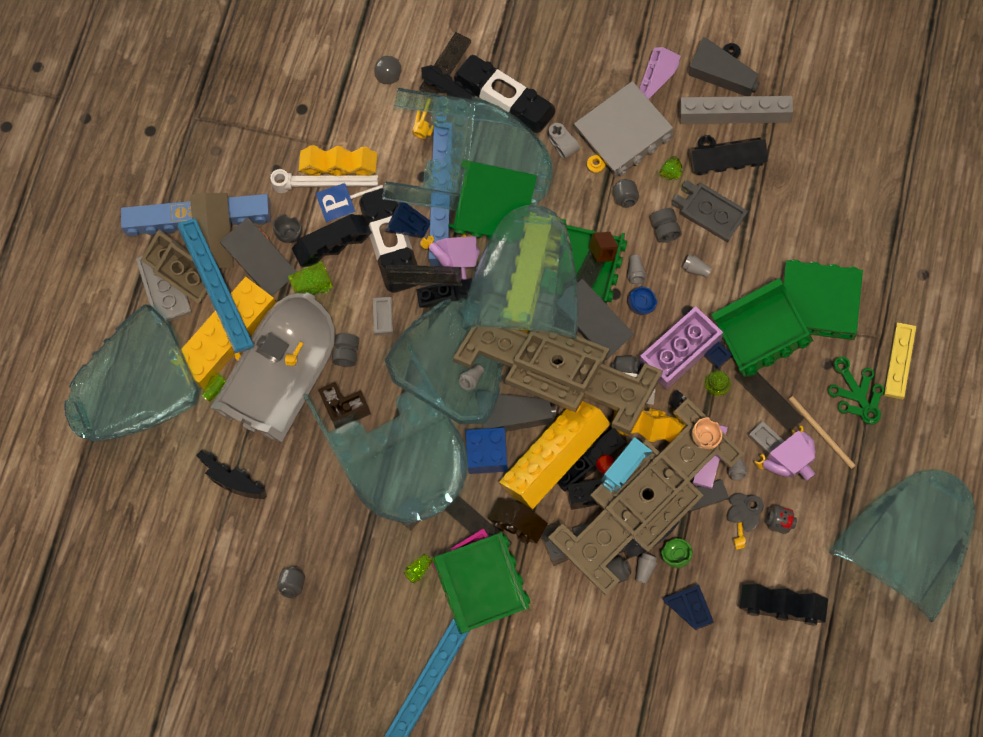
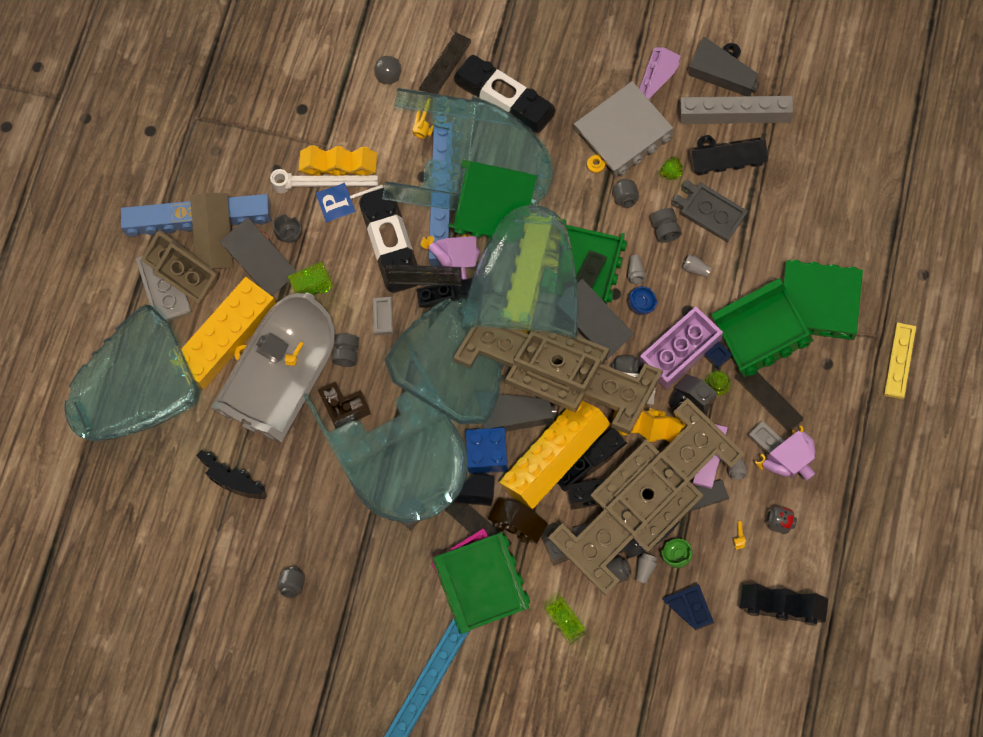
dark azure tile [177,218,254,353] -> none
clear neon green cone [201,373,226,402] -> none
black brick [291,214,372,267] -> none
dark blue wing [385,200,430,238] -> none
clear neon green cone [404,554,432,584] -> none
black sword [421,65,492,115] -> none
light grey cone [459,365,484,391] -> none
light grey piece [549,123,580,159] -> none
reddish brown brick [589,232,618,262] -> none
red cone [596,455,615,475] -> none
medium azure window [601,437,653,493] -> none
light nougat hair [692,417,722,450] -> none
dark grey plate [727,493,764,532] -> none
tan axle [789,396,856,469] -> none
green plant [828,357,884,425] -> none
clear light blue windscreen [829,469,975,623] -> none
none -> black slope [452,474,495,506]
none -> clear neon green brick [545,596,586,645]
none -> dark grey slope [674,374,717,412]

